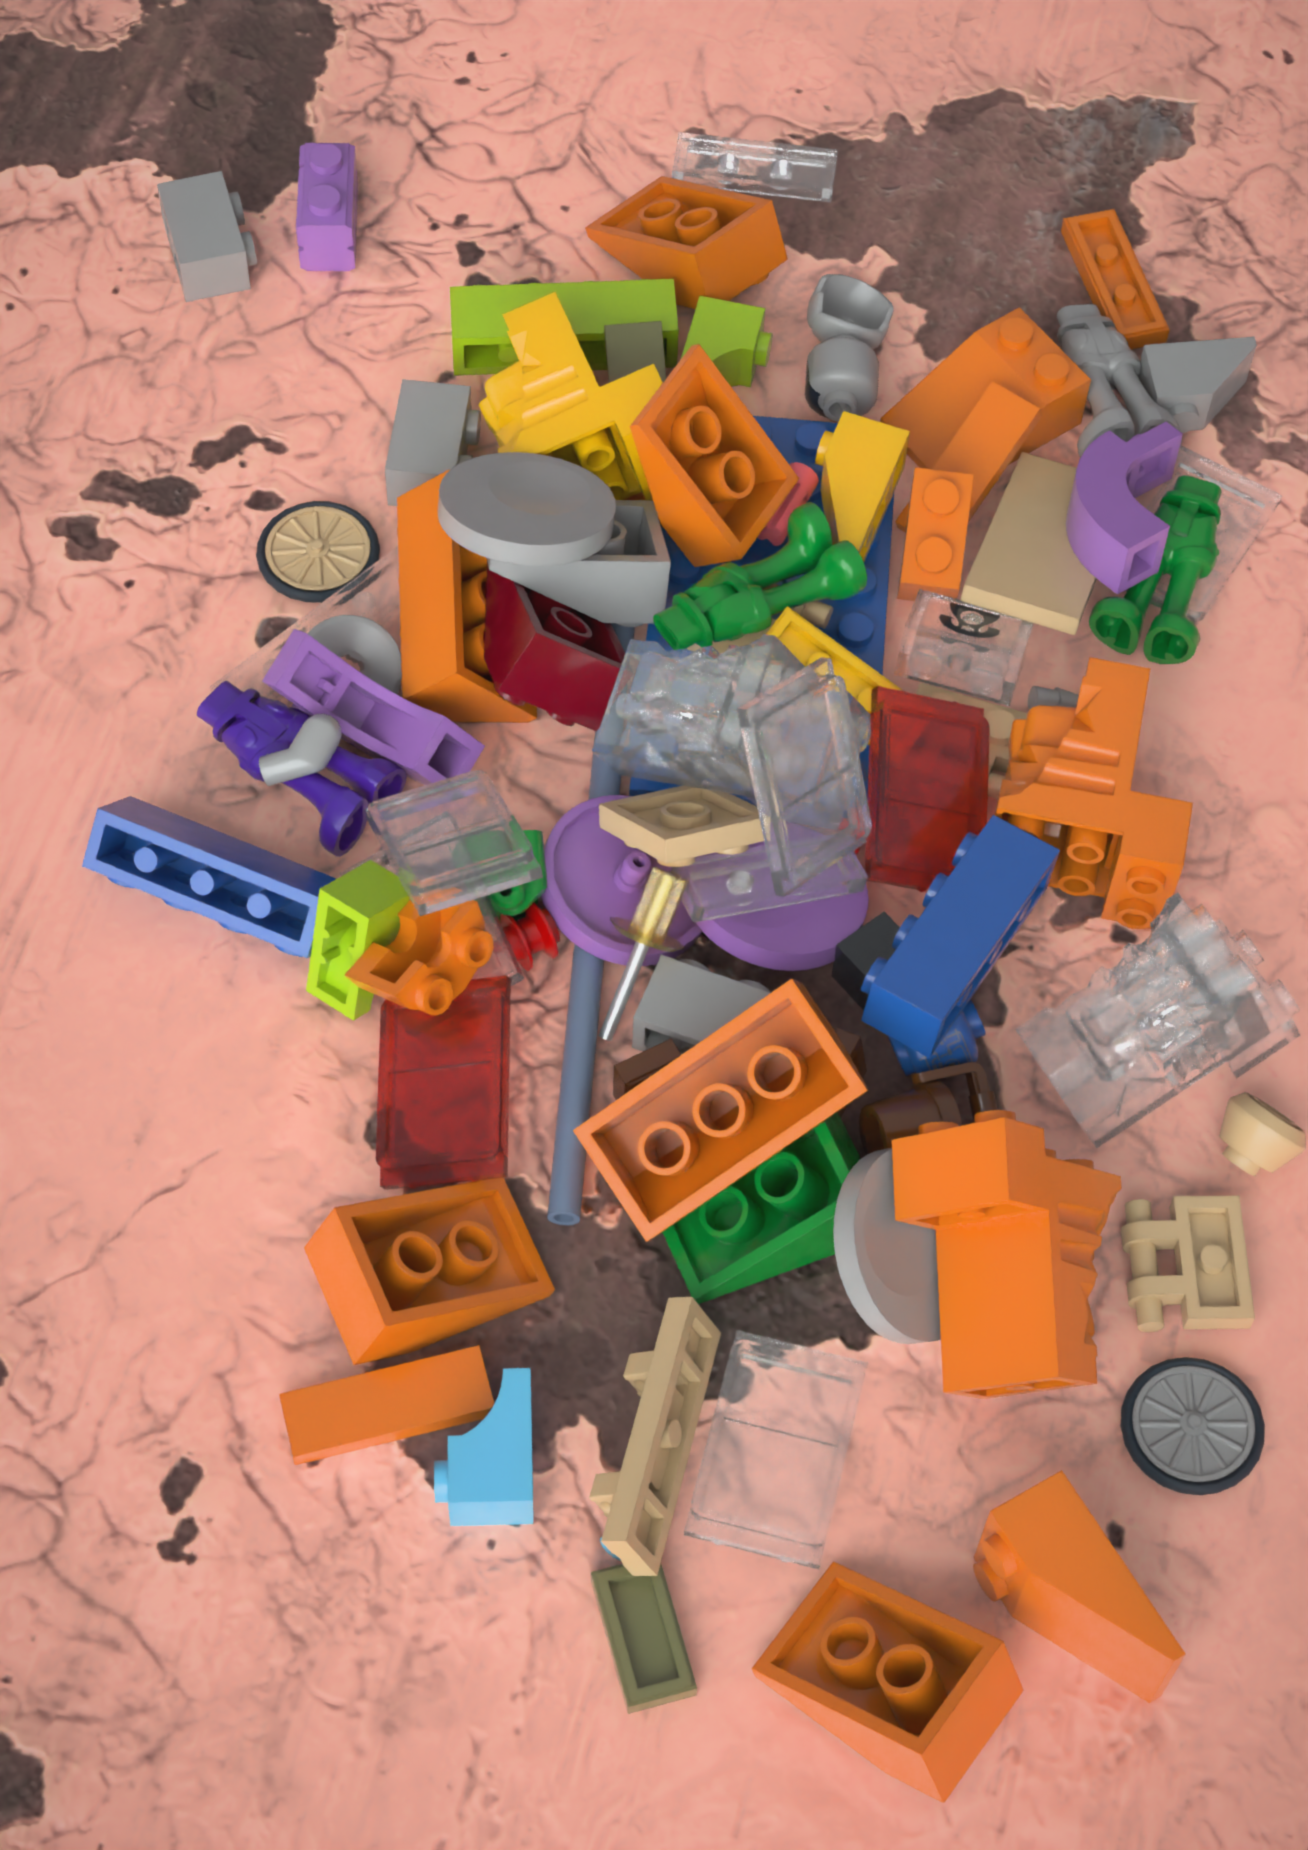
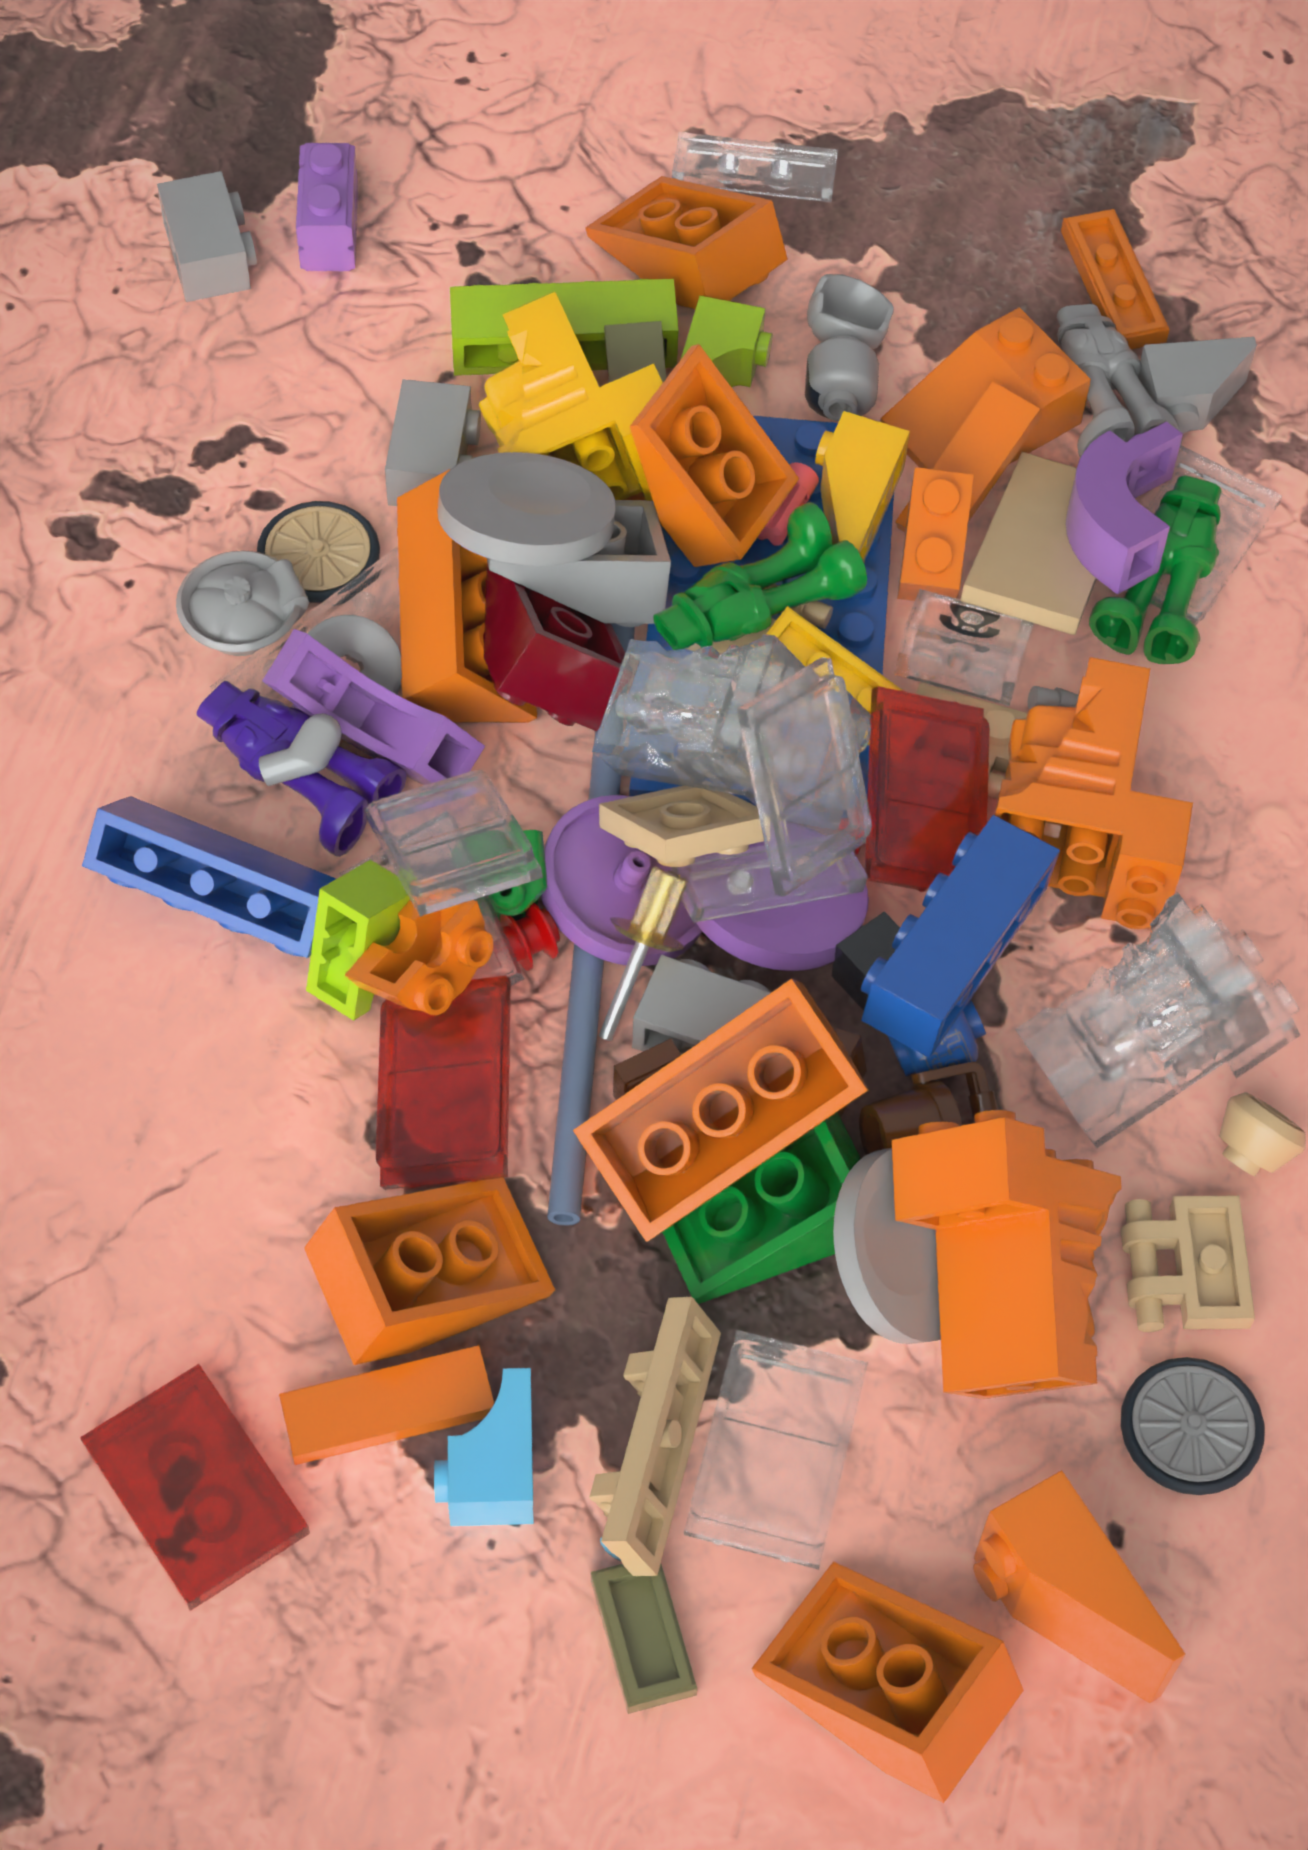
none -> clear red tile [80,1364,310,1611]
none -> light grey piece [176,550,309,656]

